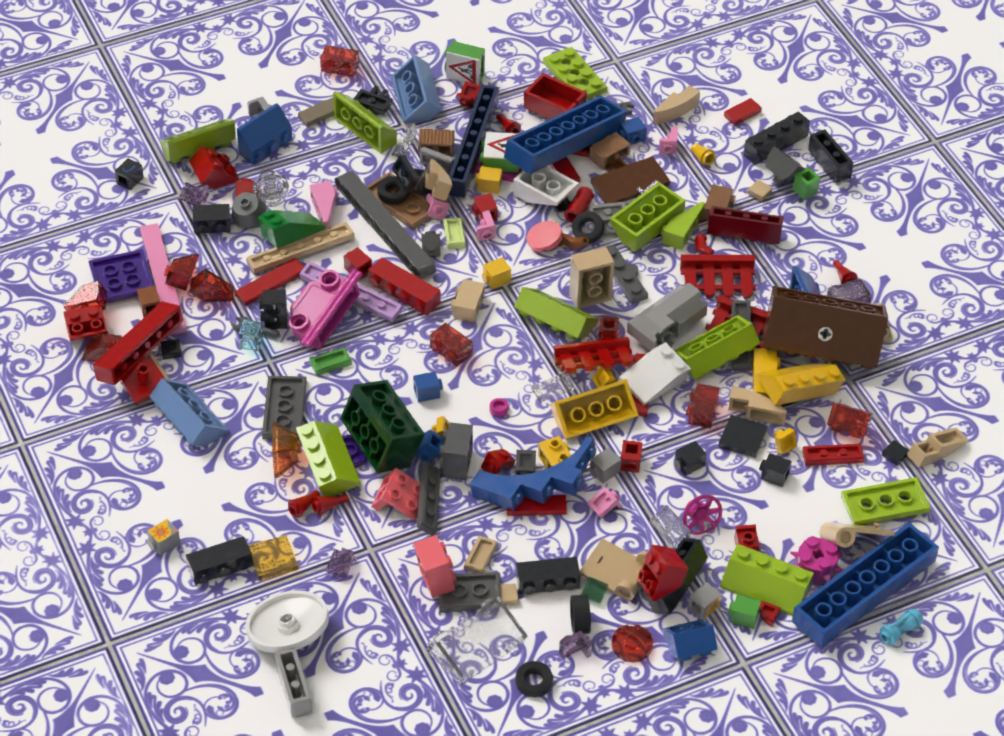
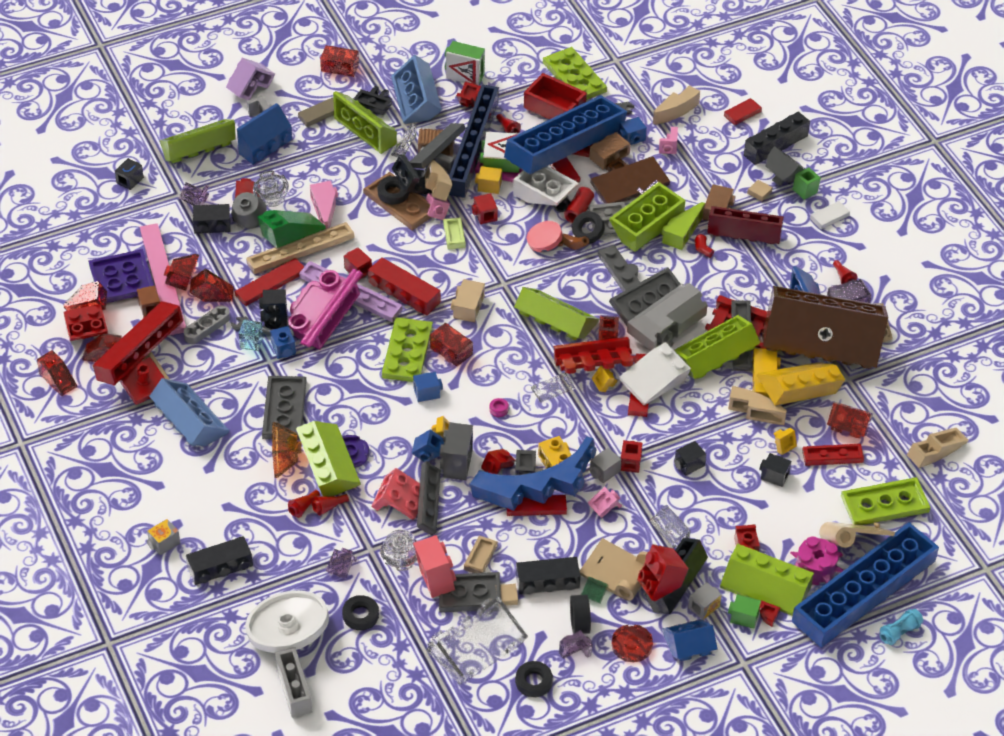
black tile [160,339,182,360] -> none
red slope [189,146,240,189] -> none
clear yellow tile [248,535,298,580] -> none
bright green tile [309,347,352,376] -> none
dark grey beam [335,171,436,279] -> none
dark green brick [340,380,425,473] -> none
dark grey bracket [421,231,441,257] -> none
bright pink bracket [476,210,495,242] -> none
yellow brick [481,257,511,289] -> none
yellow slope [550,379,639,440] -> none
tan brick [569,247,614,309] -> none
red fence [679,254,756,298] -> none
dark pink wheel [682,495,723,535] -> none
clear red brick [686,383,720,428] -> none
yellow cone [691,143,716,166] -> none
black tile [718,415,768,458] -> none
black brick [808,129,854,183] -> none
black tile [882,440,909,466] -> none
none -> clear red slope [36,350,77,396]
none -> light grey beam [184,305,230,344]
none -> lavender brick [226,57,276,100]
none -> blue brick [270,326,296,359]
none -> black tyre [342,595,379,630]
none -> clear cone [380,530,417,571]
none -> lime plate [382,317,433,382]
none -> dark grey tile [409,123,466,169]
none -> dark grey tile [609,267,681,326]
none -> white tile [810,201,850,229]

